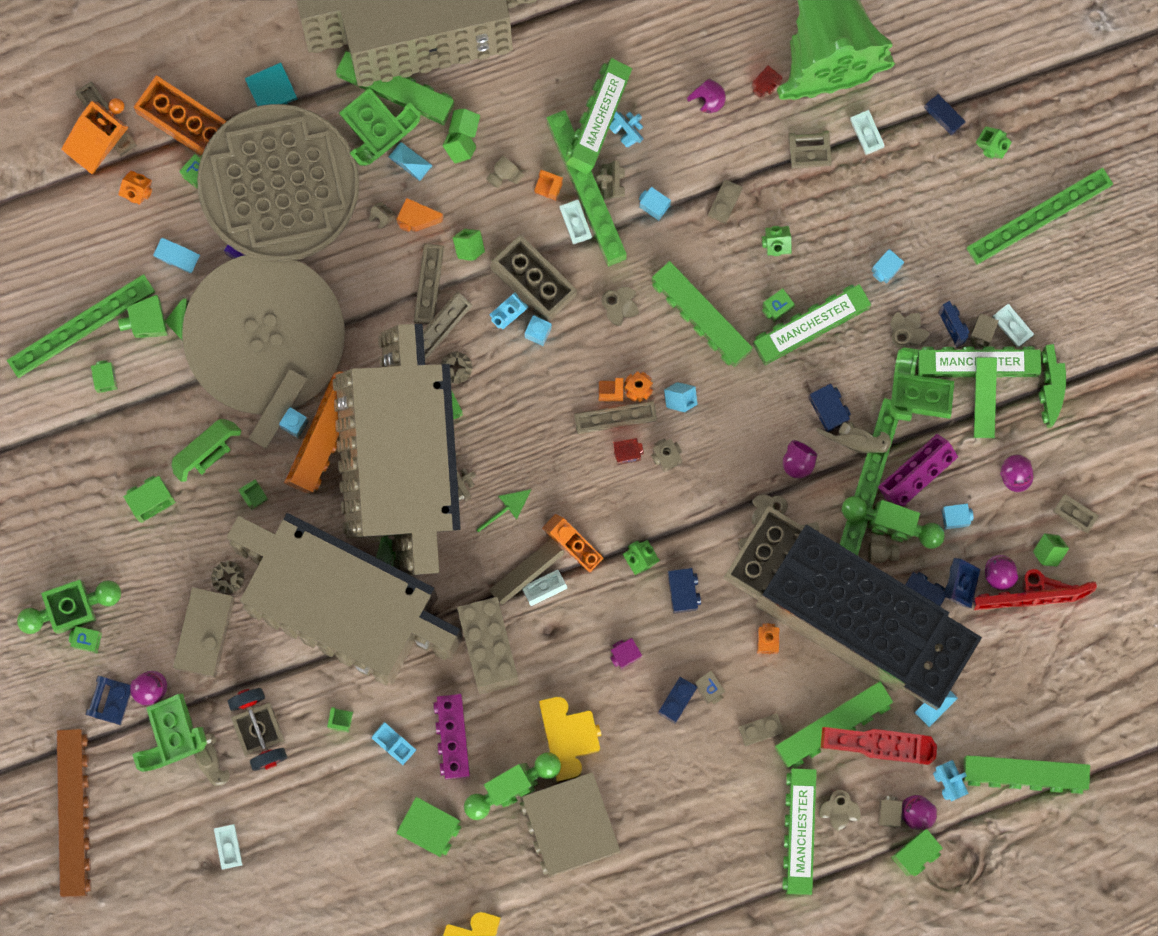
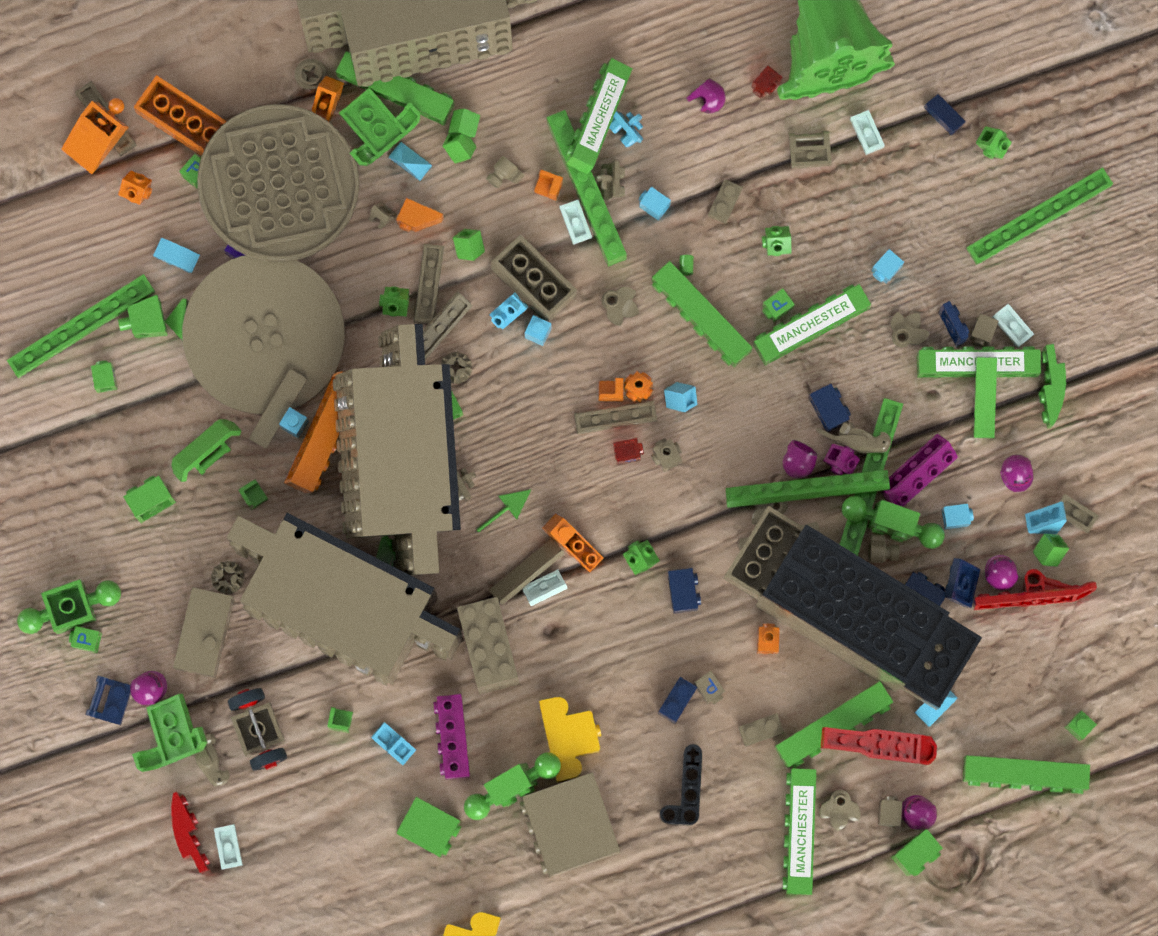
dark orange brick [57,729,92,897] -> none
teal tile [245,62,297,107] -> none
magenta brick [609,638,642,670] -> none
bright green piece [890,347,954,422] -> none
medium azure hips [933,760,969,802] -> none
none -> red slope [171,792,210,874]
none -> dark tan gear [295,59,327,91]
none -> orange slope [312,76,344,122]
none -> bright green brick [379,286,409,317]
none -> black beam [659,744,702,826]
none -> bright green hinge [679,255,694,276]
none -> bright green plate [726,470,890,508]
none -> magenta brick [823,443,860,475]
none -> medium azure slope [1025,502,1067,534]
none -> bright green brick [1064,710,1097,741]

